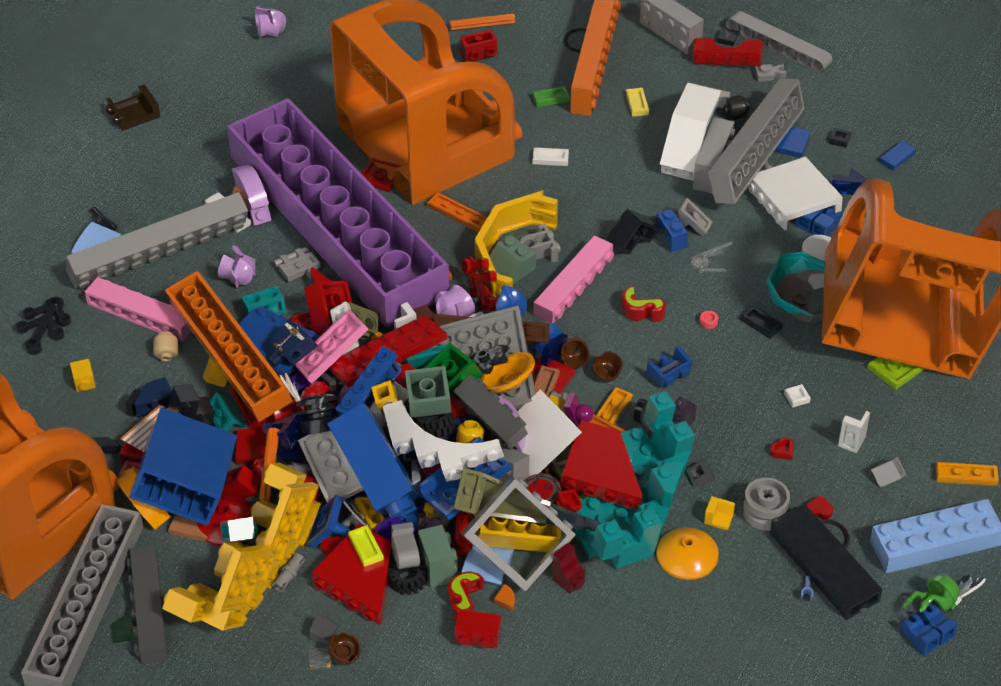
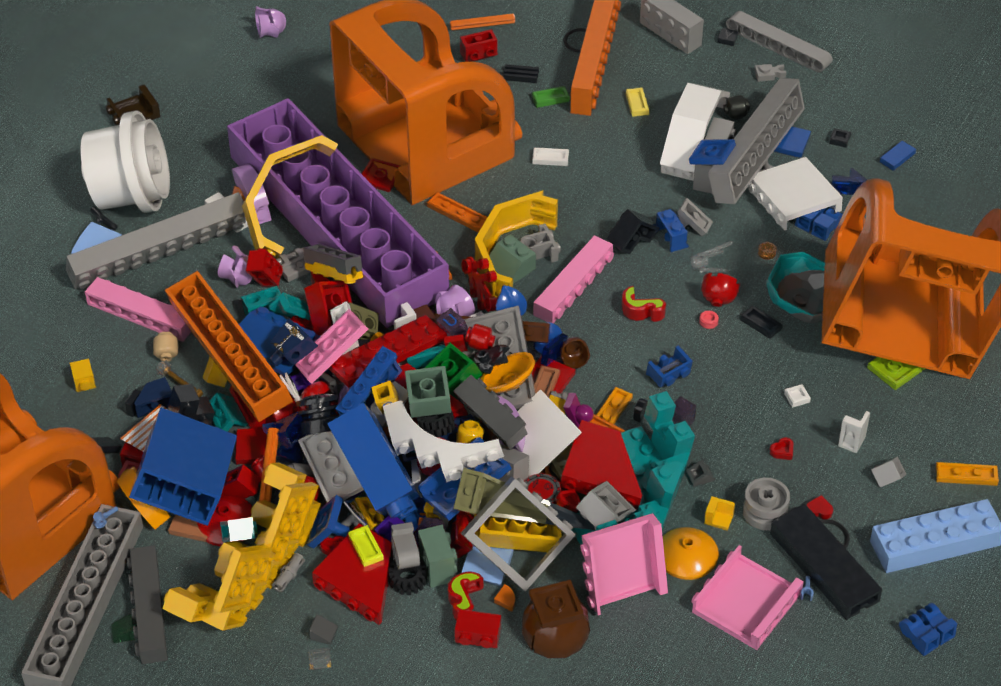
black plant [16,297,71,355] -> none
reddish brown hair [328,632,361,666] -> none
dark red arch [552,542,586,594] -> none
reddish brown hair [592,351,623,382] -> none
red arch [693,38,763,66] -> none
white tile [802,235,831,262] -> none
bright green hair [903,573,986,613] -> none
none -> white piece [81,111,170,213]
none -> medium blue hand [93,506,118,529]
none -> piece [156,360,203,397]
none -> yellow panel [242,135,338,259]
none -> red brick [246,248,283,287]
none -> teal panel [268,292,311,321]
none -> dark grey piece [303,244,363,284]
none -> clear purple brick [436,308,468,336]
none -> red tile [444,335,468,352]
none -> red head [465,324,495,351]
none -> black tile [503,64,539,83]
none -> reddish brown plate [522,580,590,658]
none -> light grey slope [576,481,636,530]
none -> bright pink panel [580,513,668,615]
none -> blue tile [689,139,736,165]
none -> bright pink panel [691,545,804,650]
none -> red cylinder [701,273,740,307]
none -> clear orange tile [758,242,777,260]

